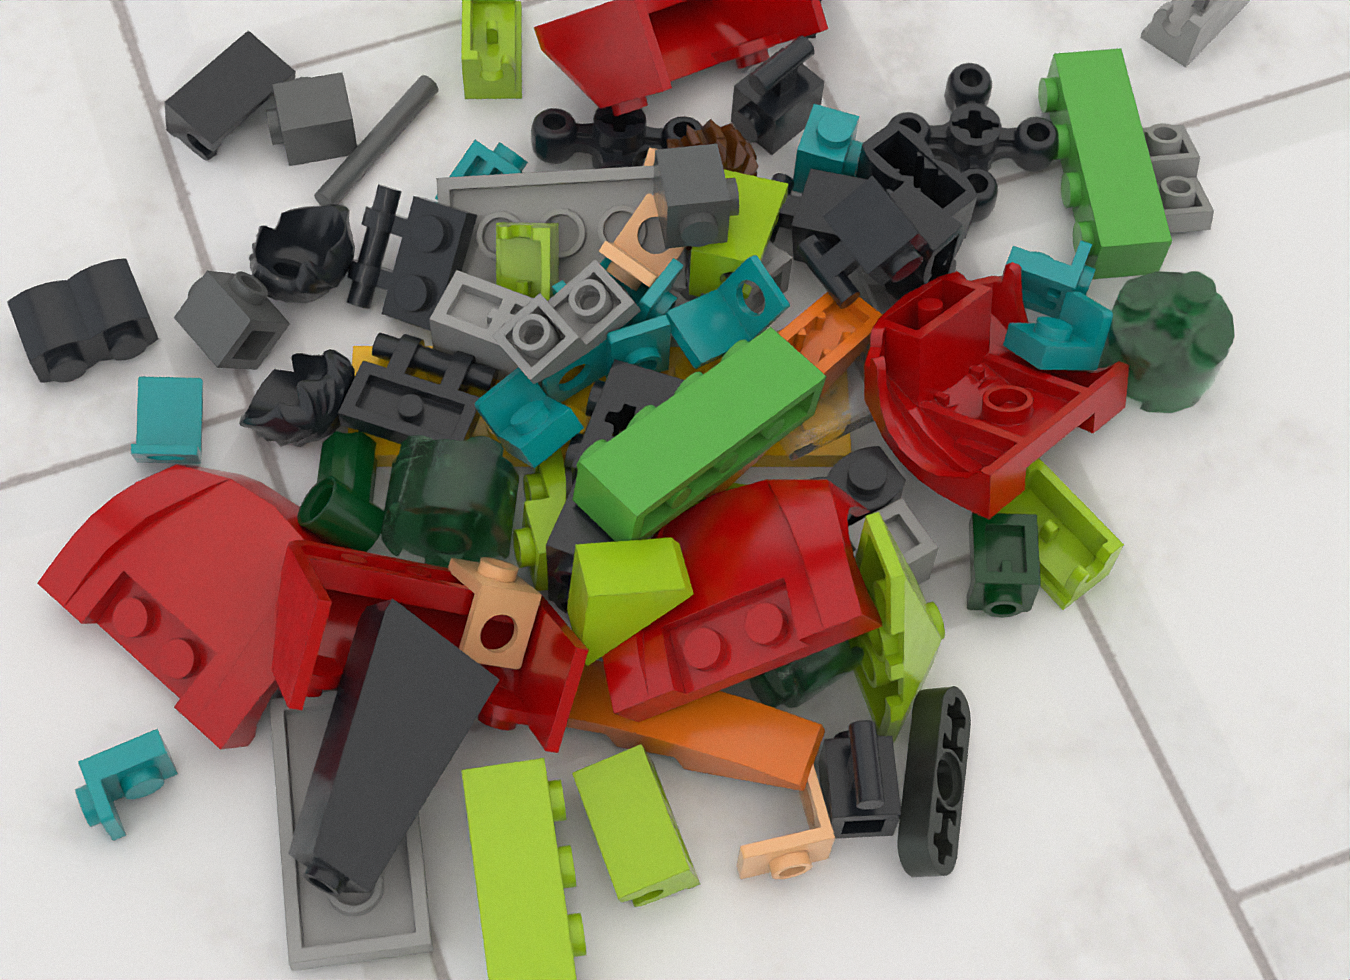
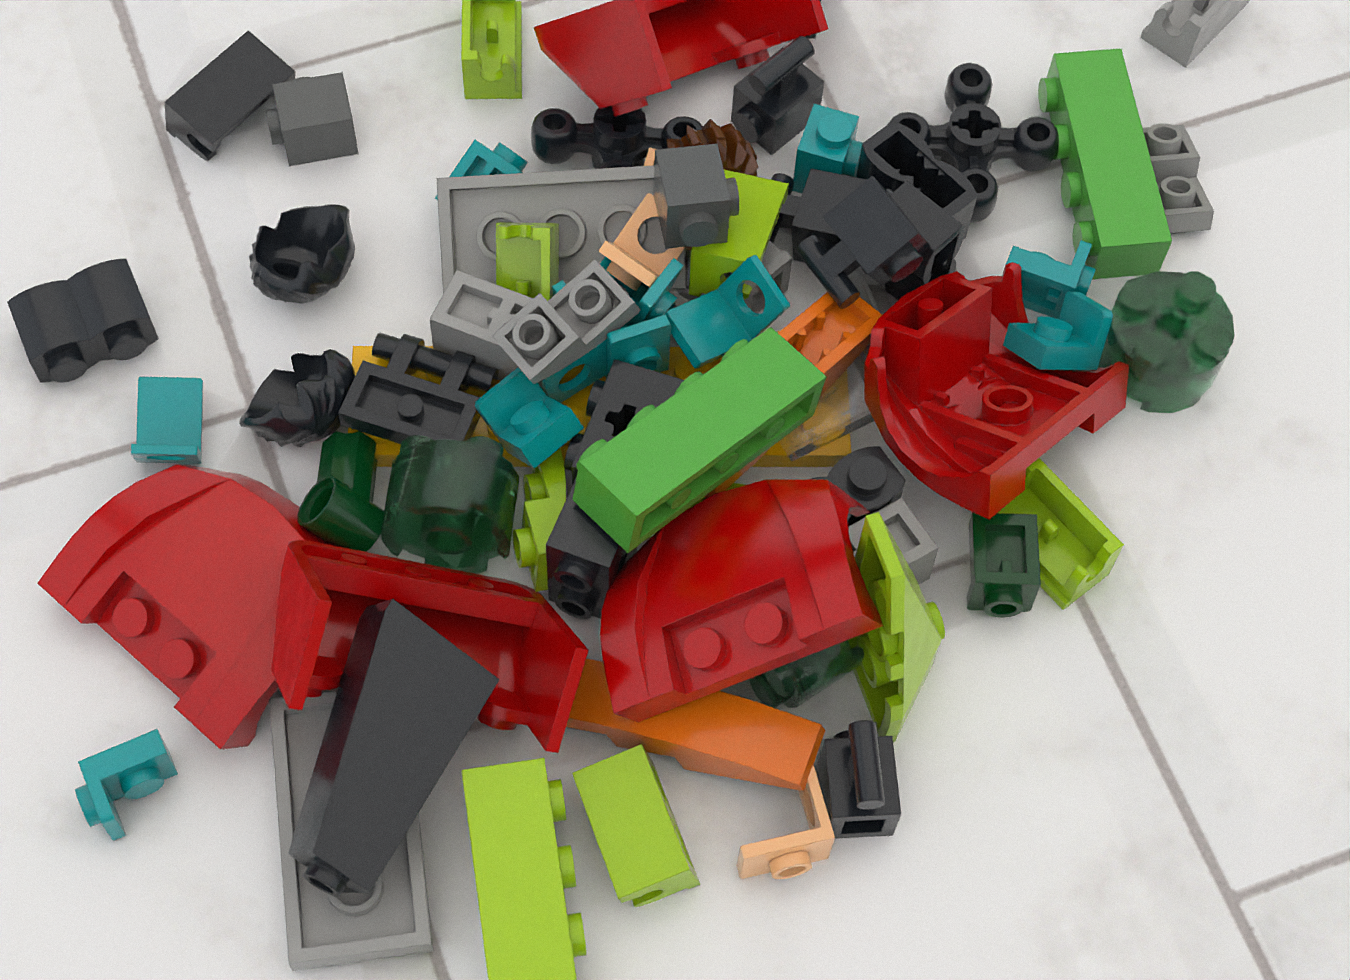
dark grey brick [174,270,290,370] -> none
dark grey bar [314,75,439,206] -> none
black plate [346,184,477,331] -> none
light nougat bracket [448,557,542,669] -> none
lime slope [567,537,694,666] -> none
pearl dark grey beam [897,686,971,877] -> none

